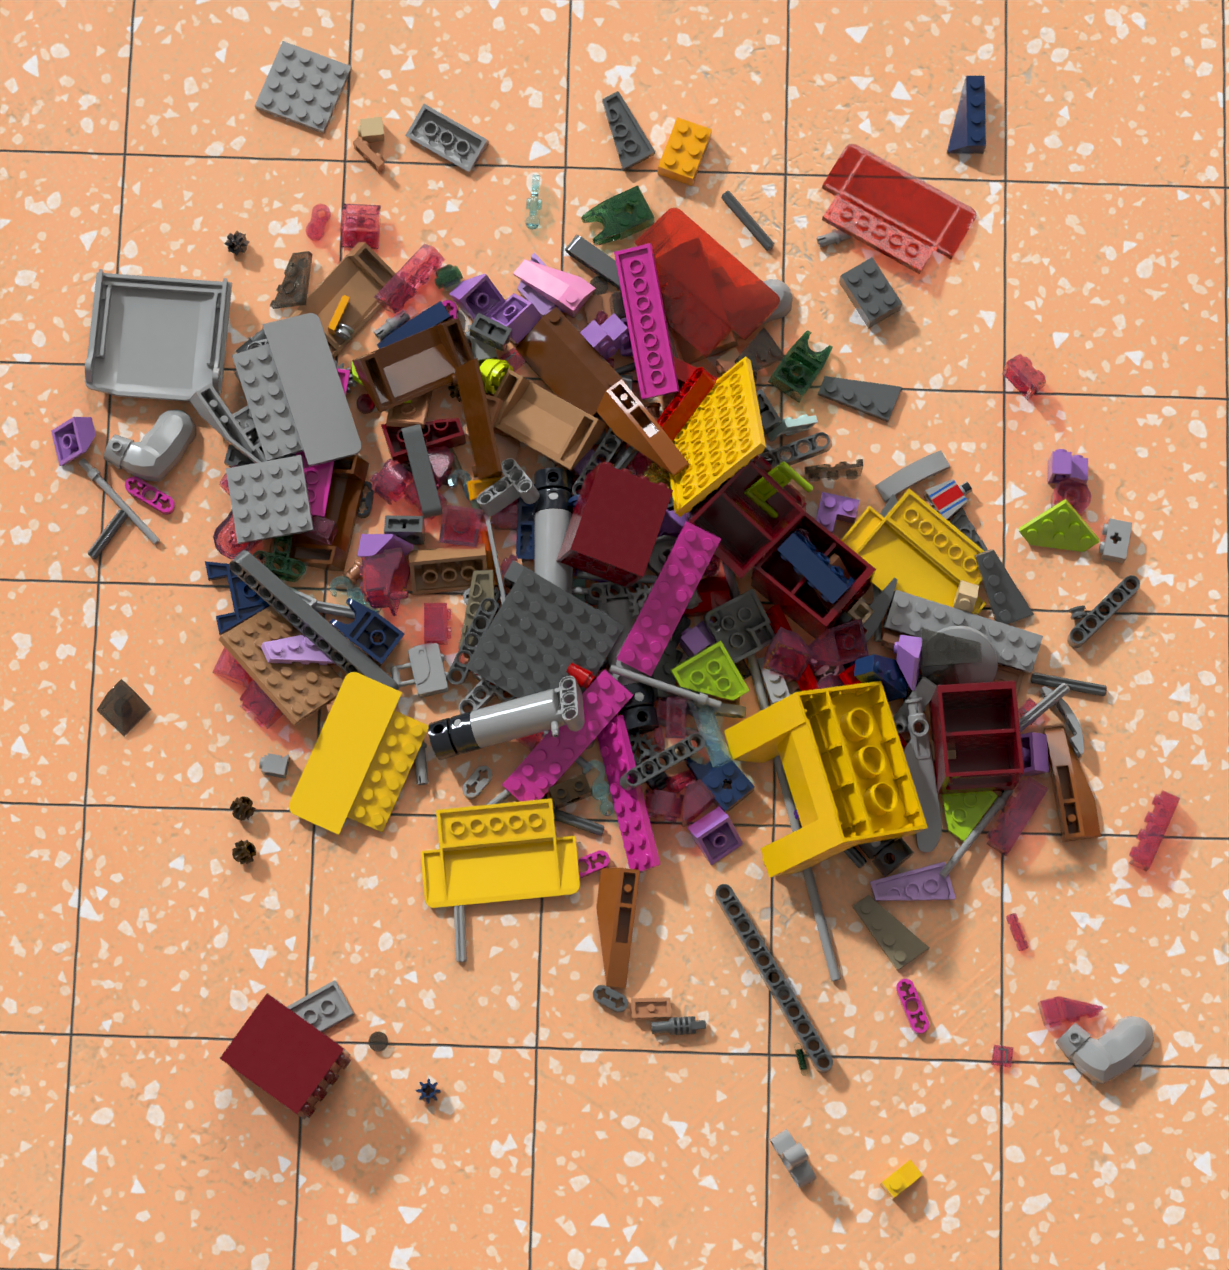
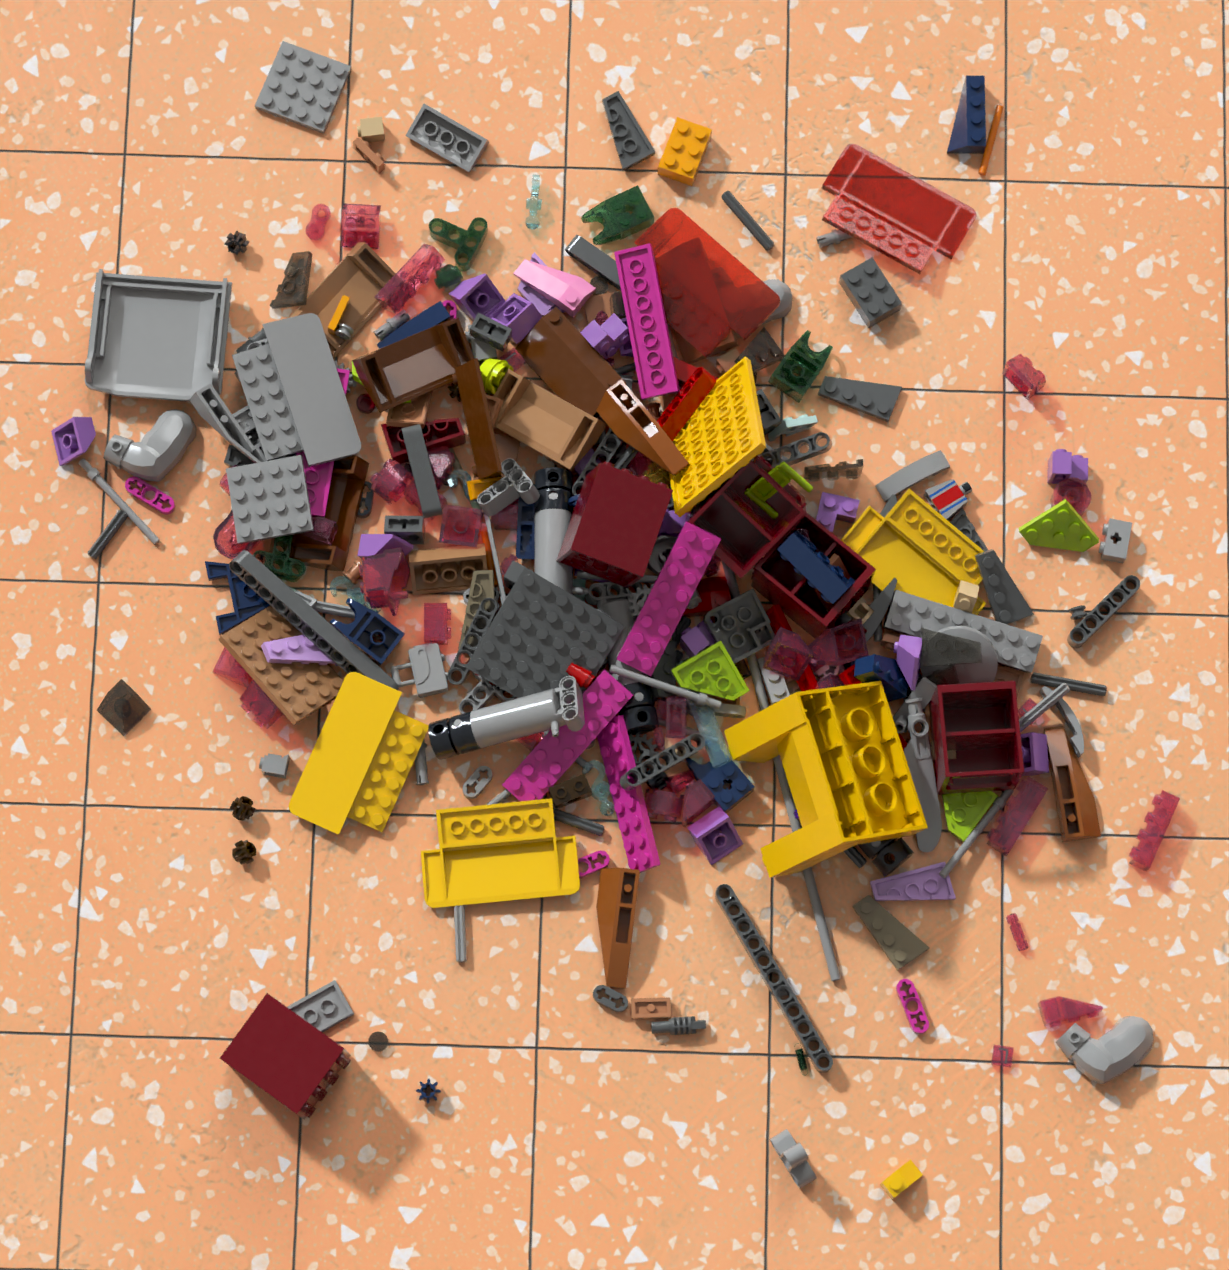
none -> clear green beam [429,217,488,271]
none -> orange bar [978,105,1004,176]

